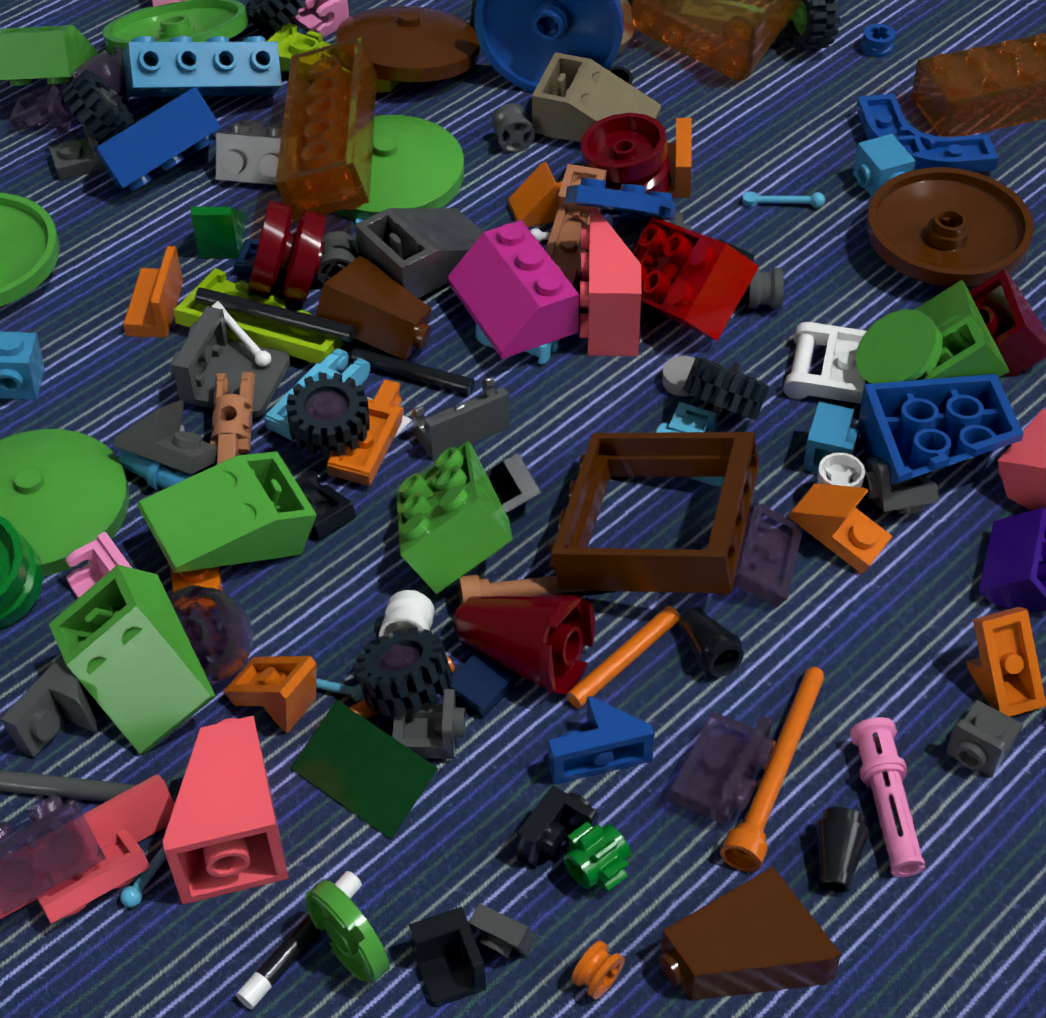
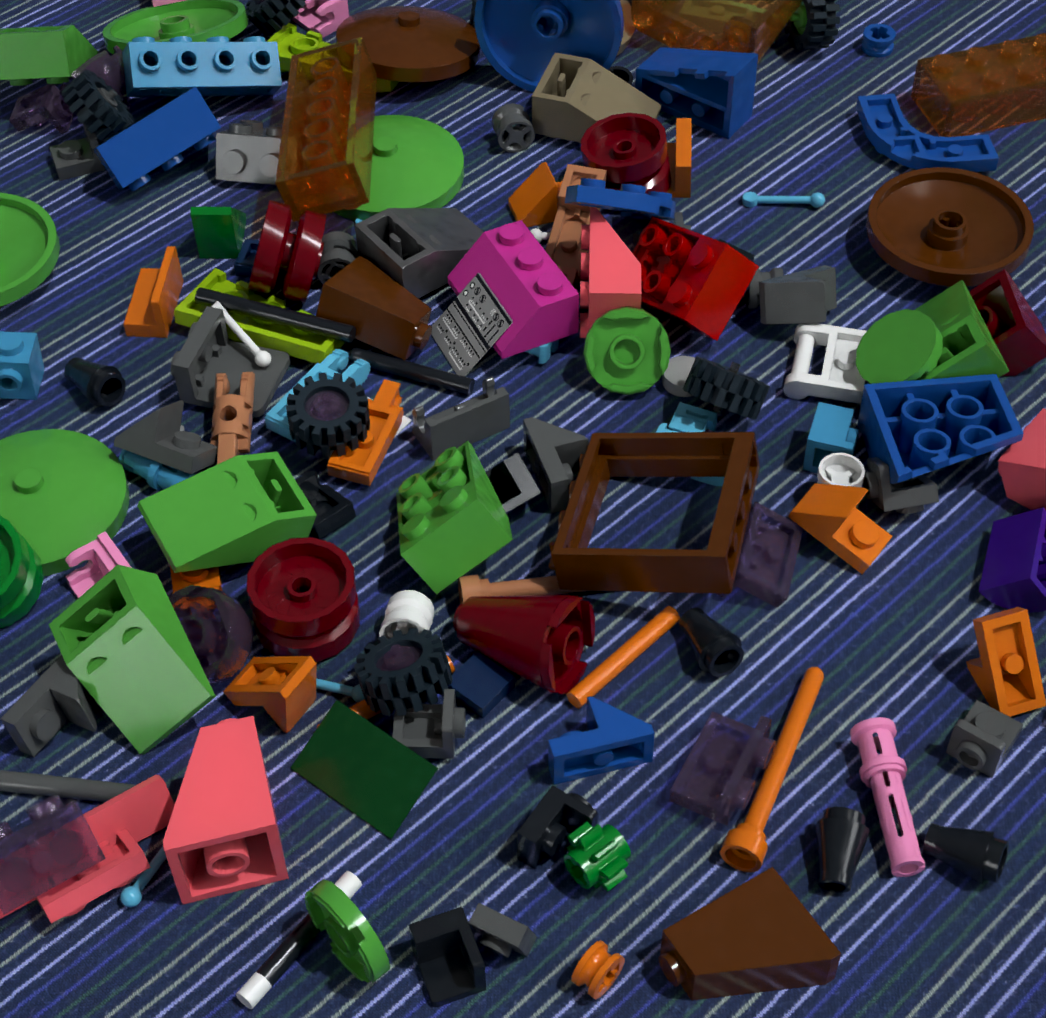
dark azure brick [853,134,916,197] -> none
none -> black cone [64,357,126,407]
none -> dark red wheel [247,537,360,662]
none -> light grey sticker [431,272,513,376]
none -> dark grey slope [523,417,589,514]
none -> bright green tile [583,307,671,395]
none -> blue wedge [635,47,758,139]
none -> dark grey slope [759,265,837,324]
none -> black cone [923,823,1009,884]

